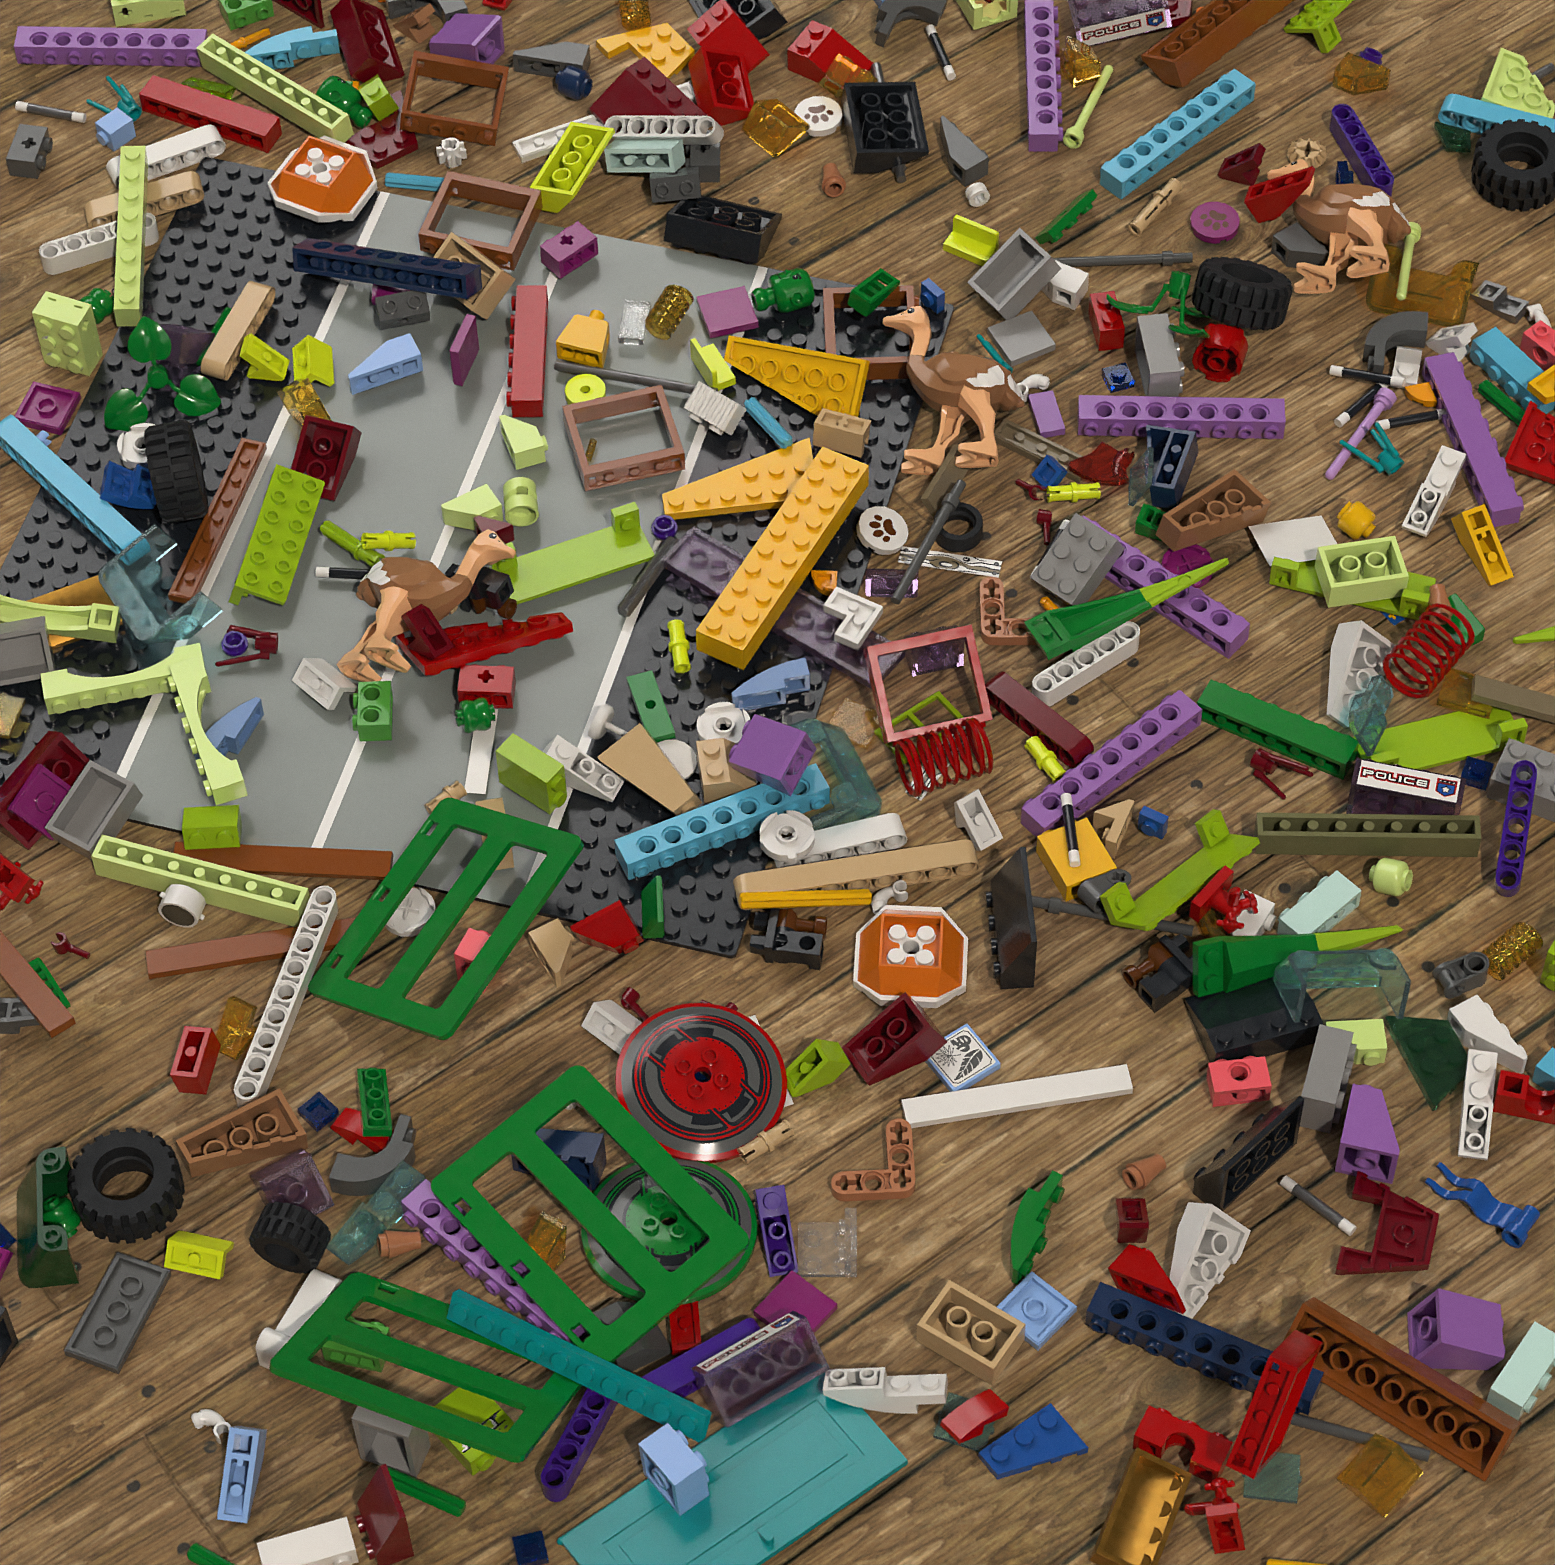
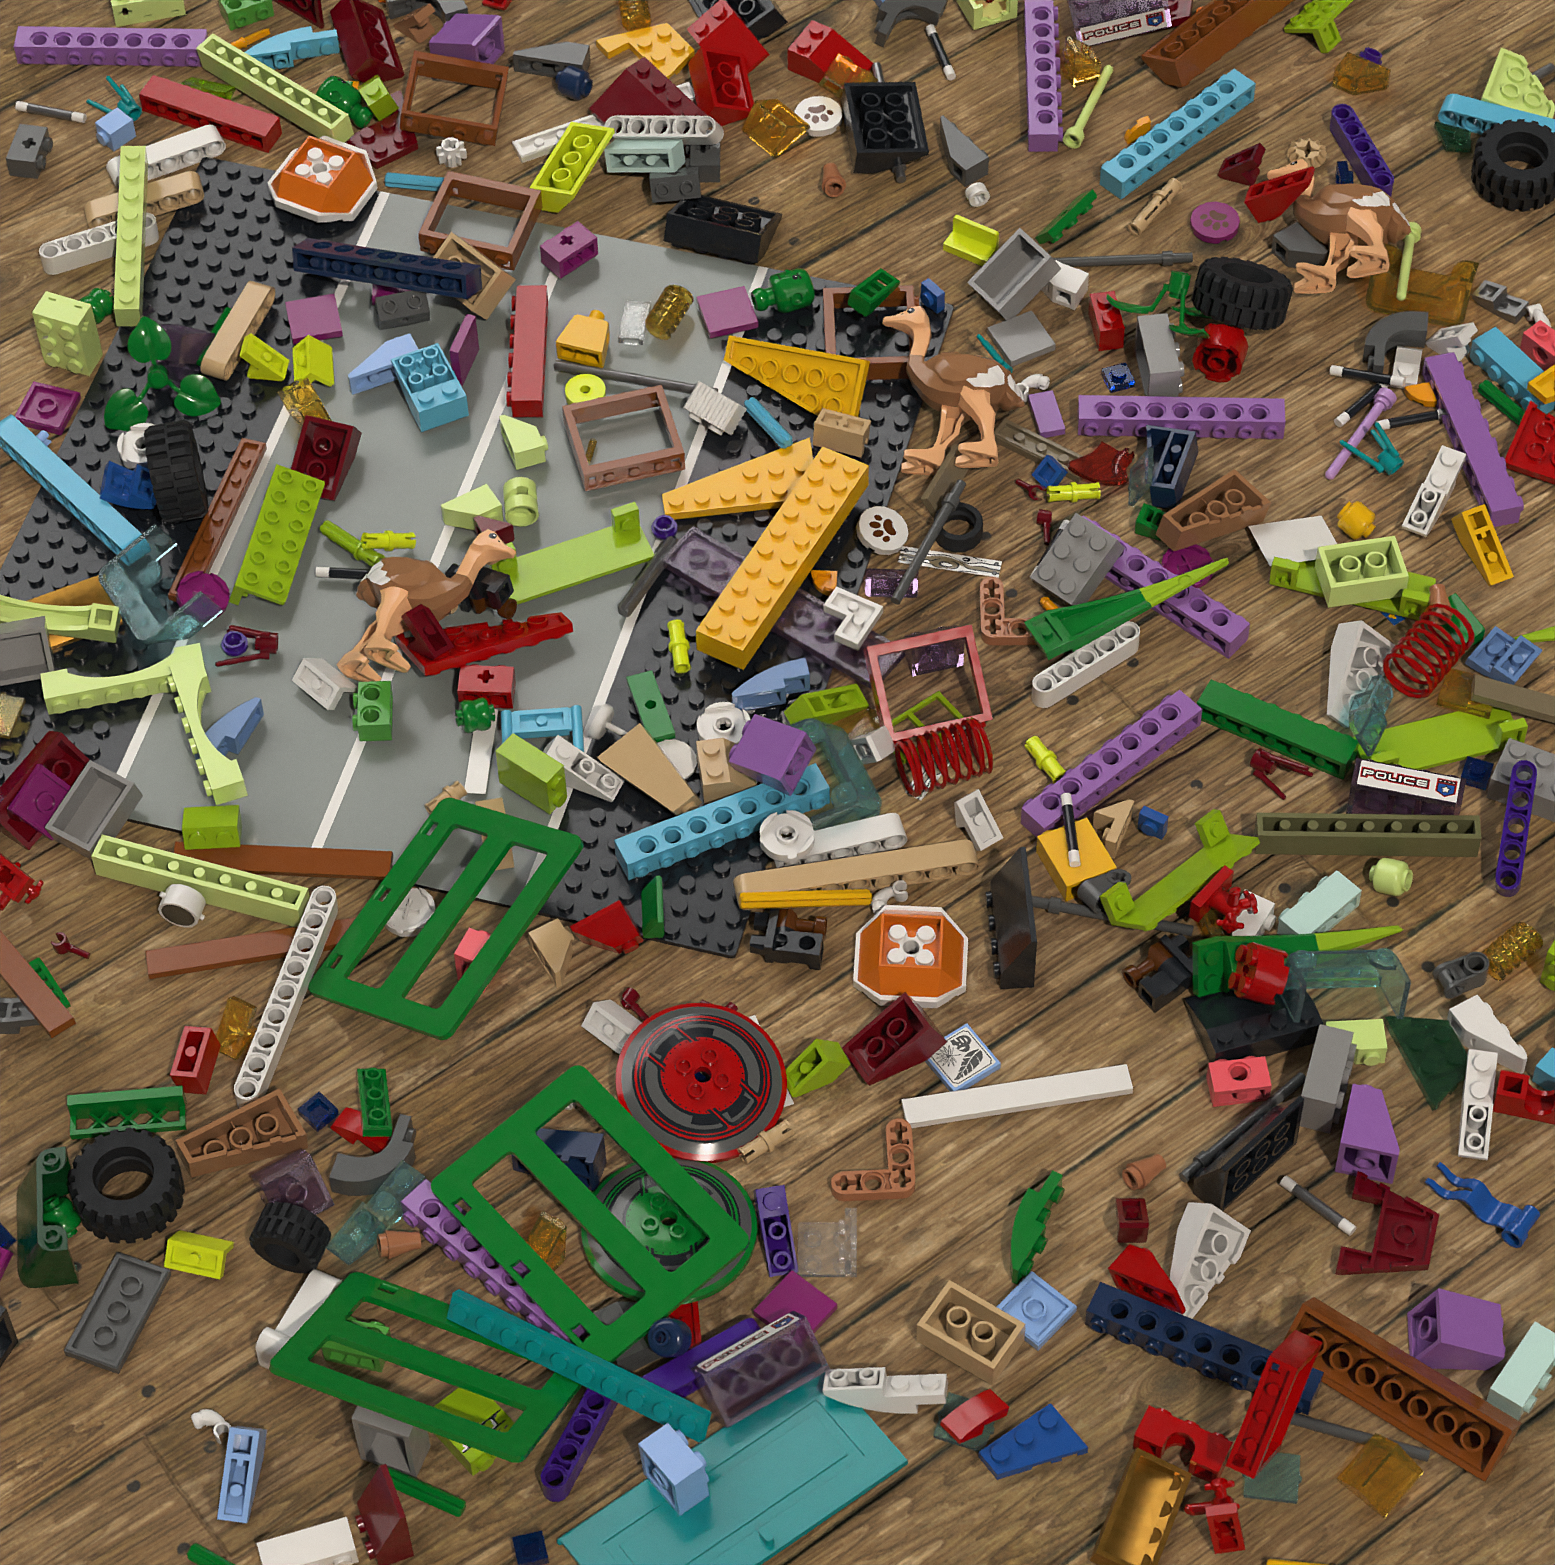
neon yellow panel [690,338,736,391] -> none
dark red beam [985,671,1094,768] -> none
none -> green fence [67,1086,187,1140]
none -> magenta tile [176,571,230,620]
none -> magenta tile [285,294,343,345]
none -> medium azure slope [391,343,469,432]
none -> medium azure plate [501,705,584,752]
none -> dark blue head [648,1318,692,1358]
none -> lime slope [784,683,869,732]
none -> white slope [849,726,895,765]
none -> light orange tile [1124,116,1151,144]
none -> dark grey bar [1179,1072,1306,1183]
none -> red brick [1228,942,1289,1006]
none -> medium blue slope [1465,626,1543,685]

